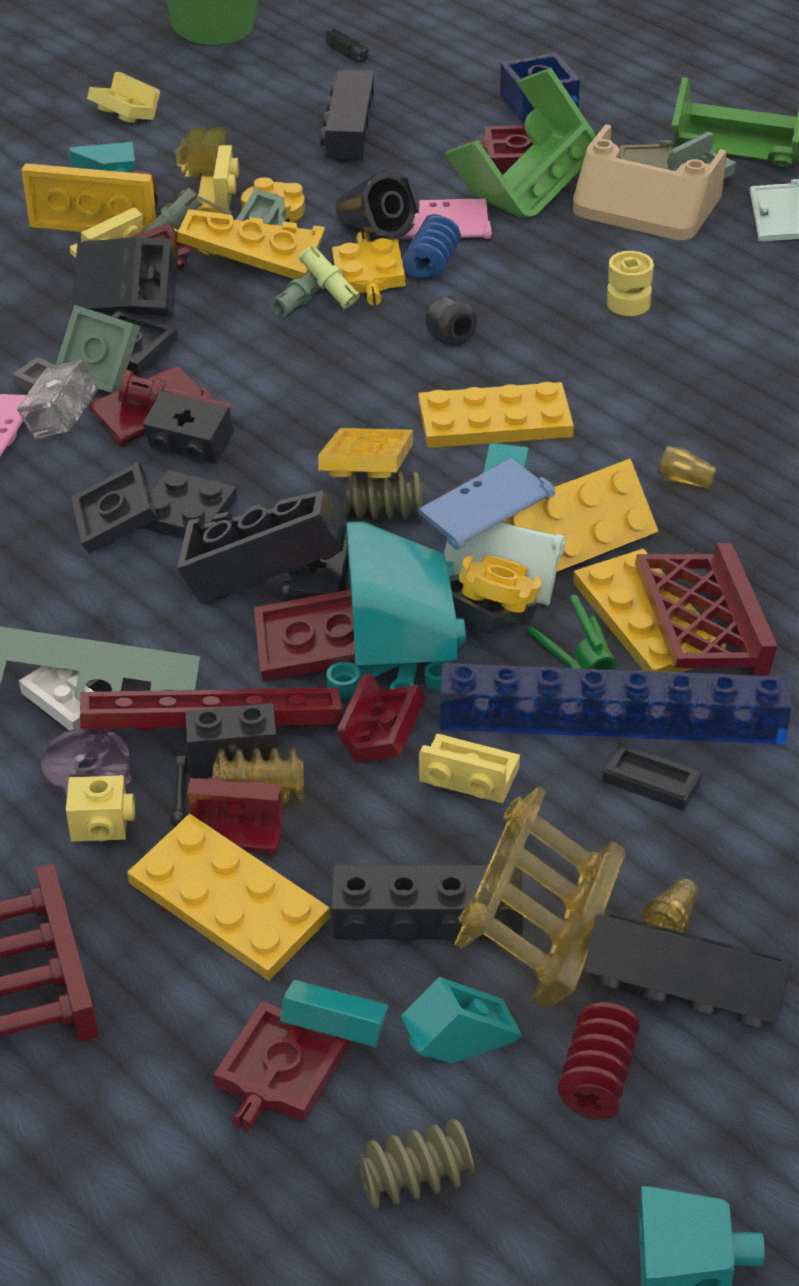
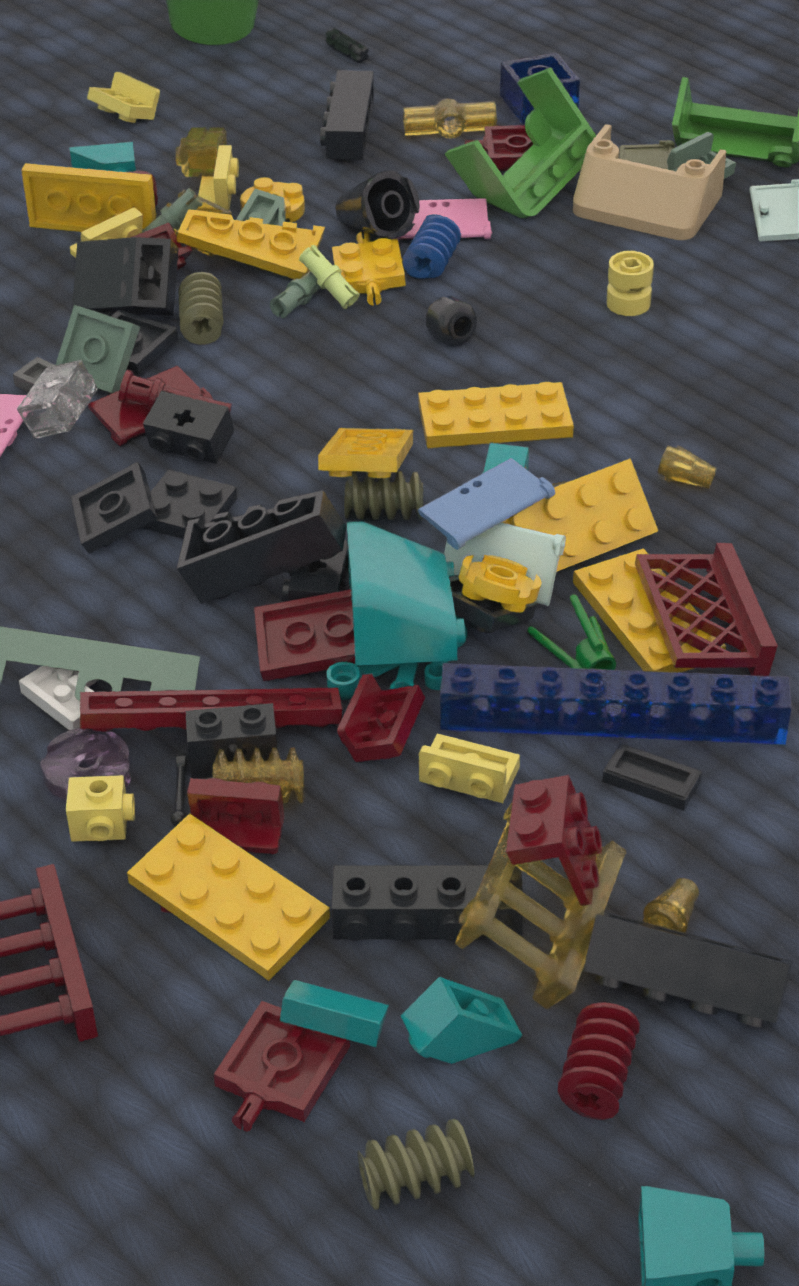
none -> olive piece [178,272,224,345]
none -> clear yellow piece [403,99,497,138]
none -> dark red bracket [506,775,602,906]

